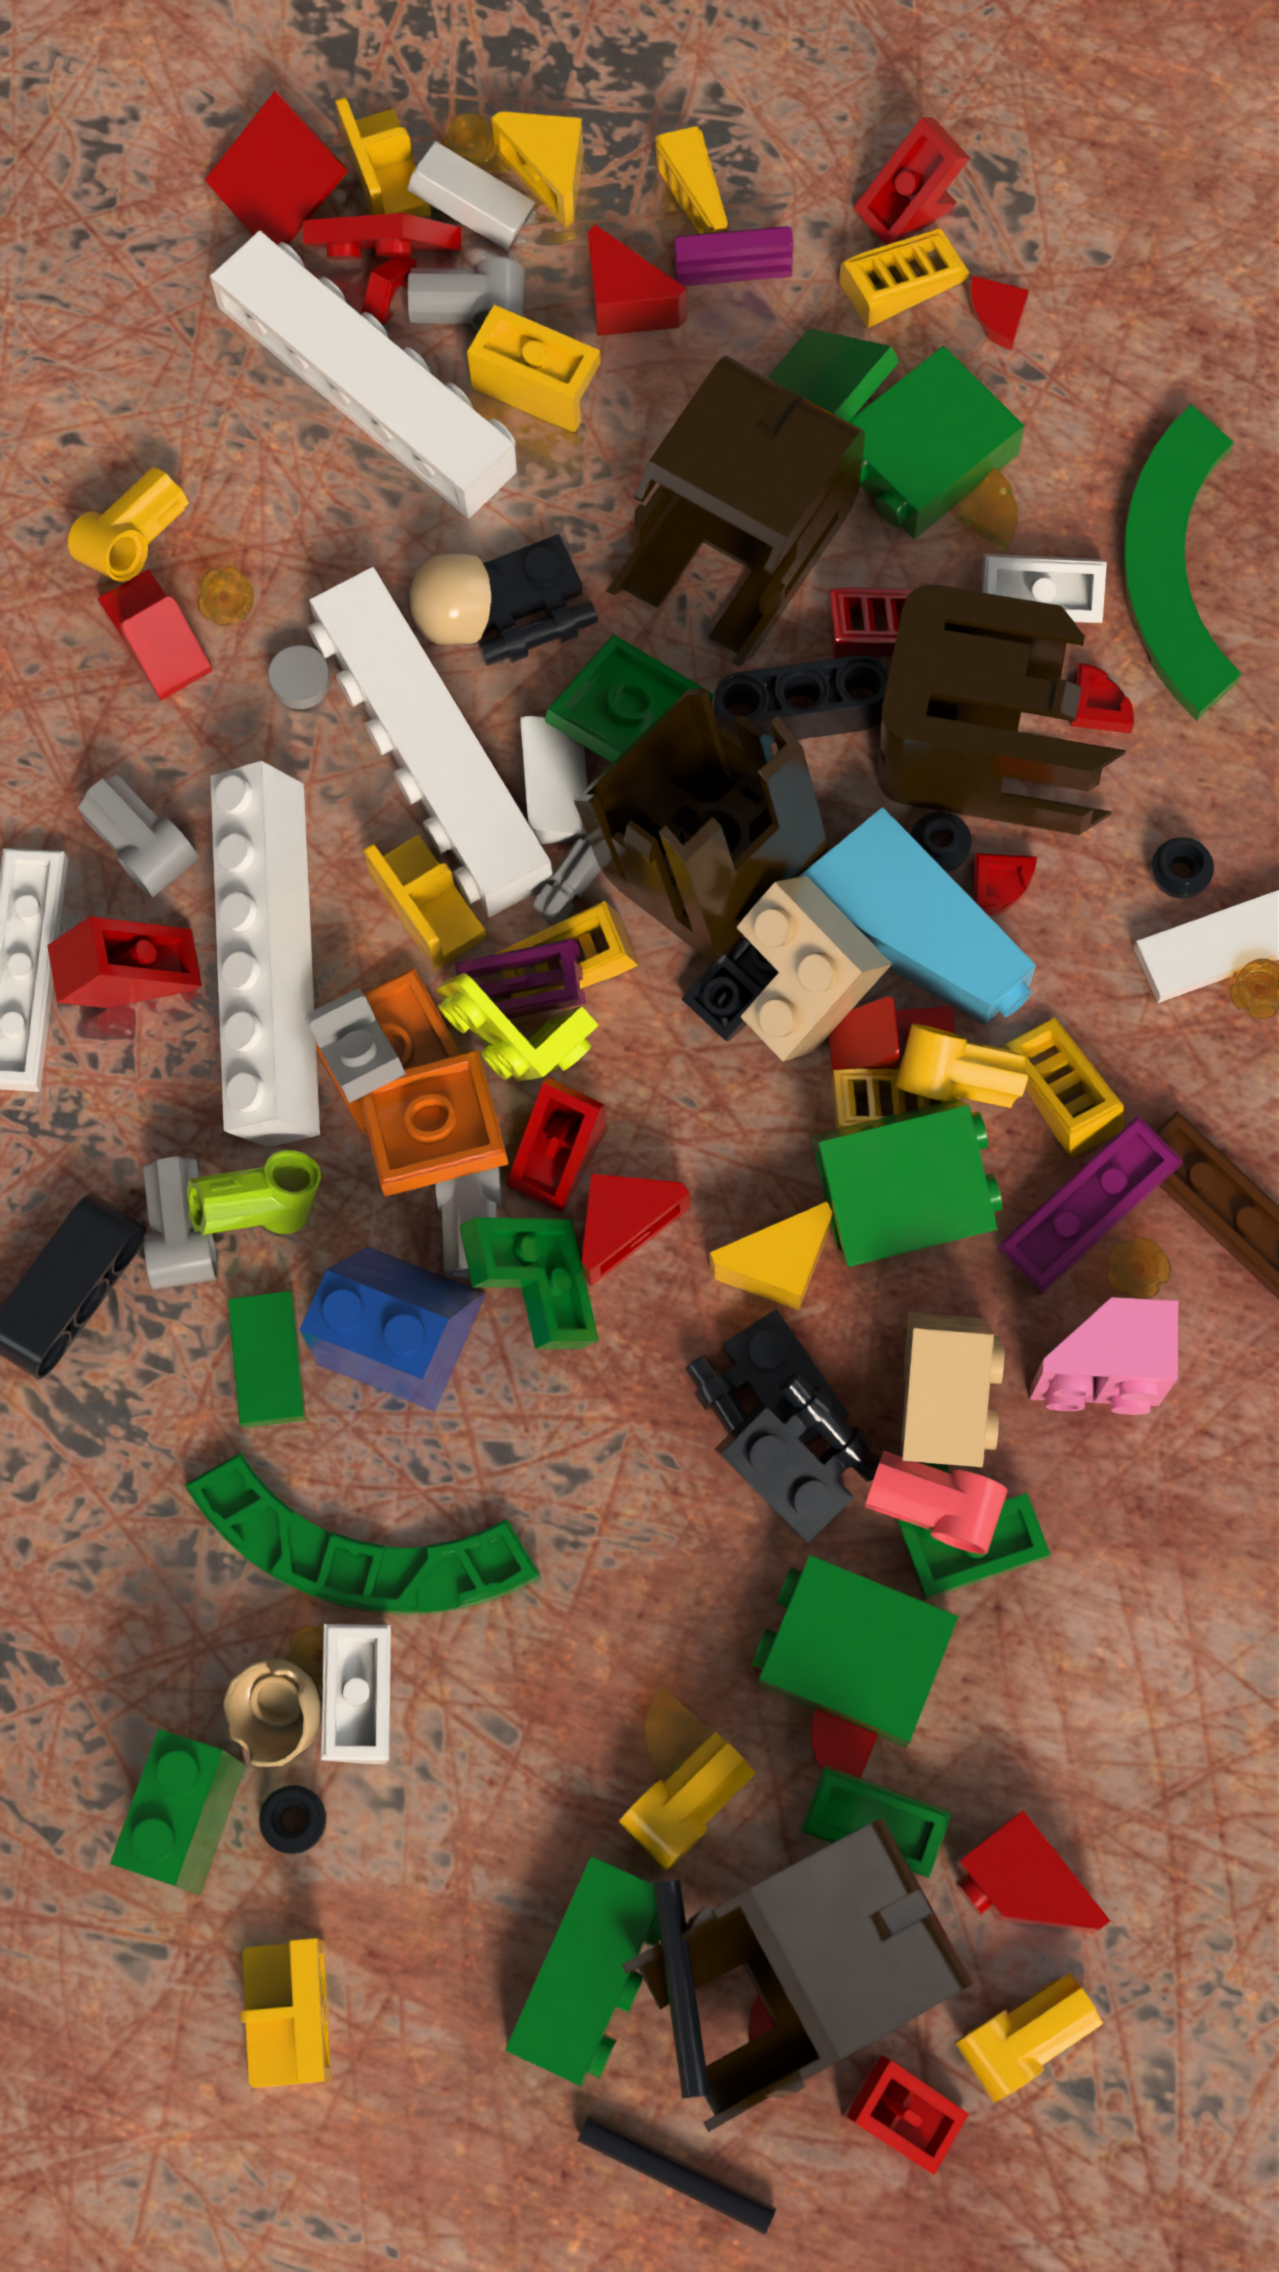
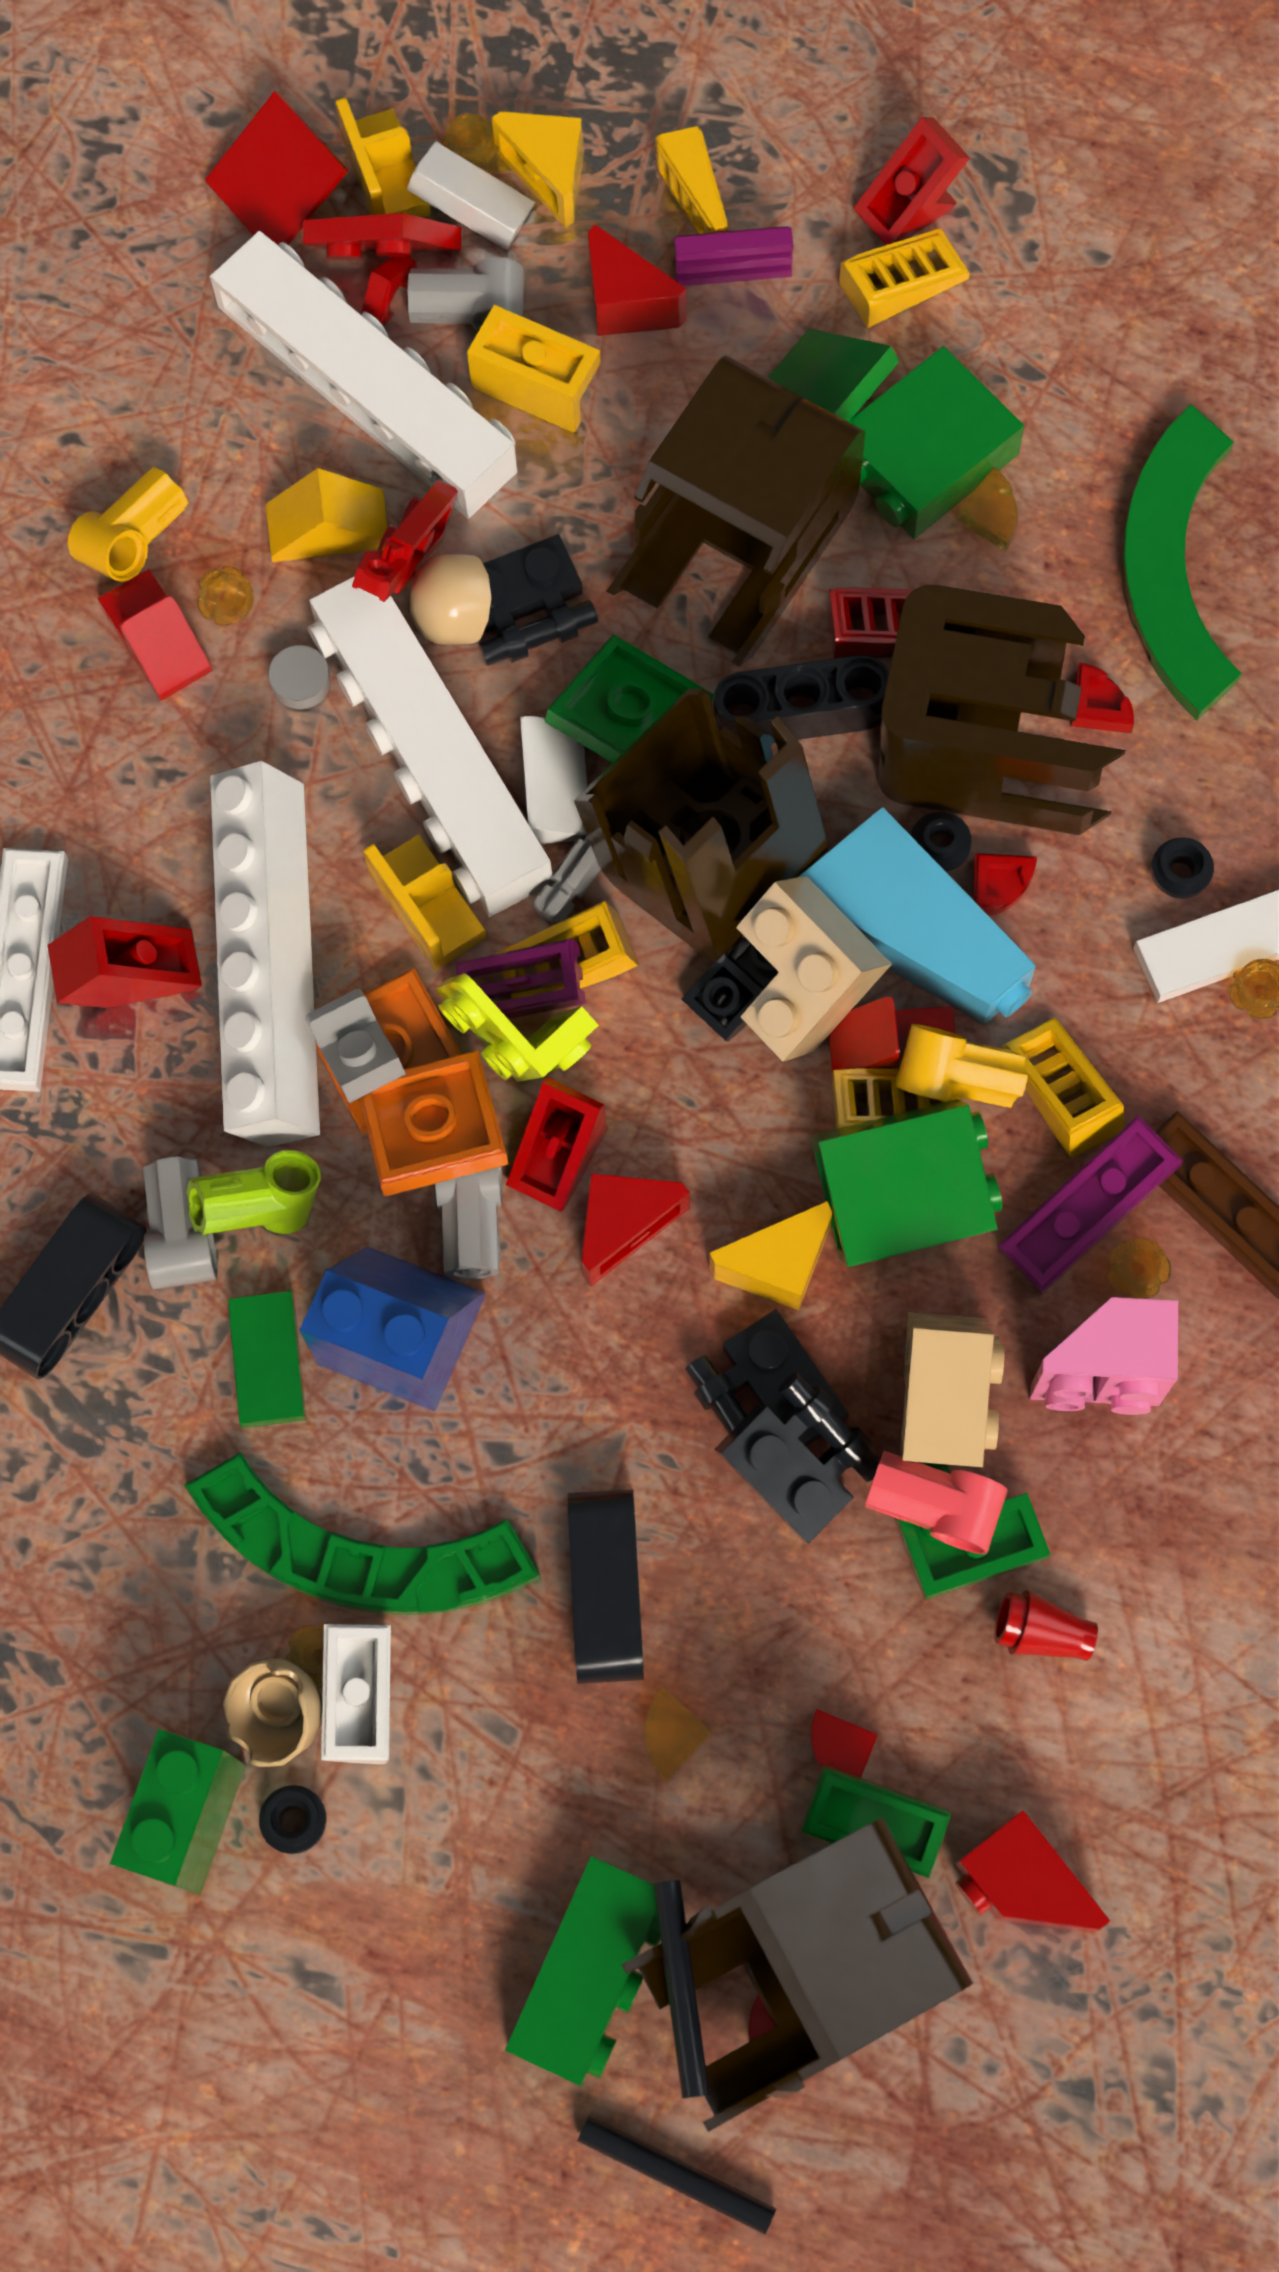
light grey piece [77,775,199,899] -> none
yellow panel [239,1938,332,2088] -> none
green plate [459,1217,599,1349] -> none
yellow piece [619,1732,756,1871] -> none
green brick [751,1555,959,1749] -> none
red slope [842,2055,969,2175] -> none
yellow piece [955,1973,1103,2104] -> none
red tile [969,276,1029,350] -> none
white slope [982,554,1107,623] -> none
none -> yellow slope [265,468,388,562]
none -> red hinge [352,480,458,602]
none -> black beam [568,1489,644,1684]
none -> red cone [994,1590,1098,1661]

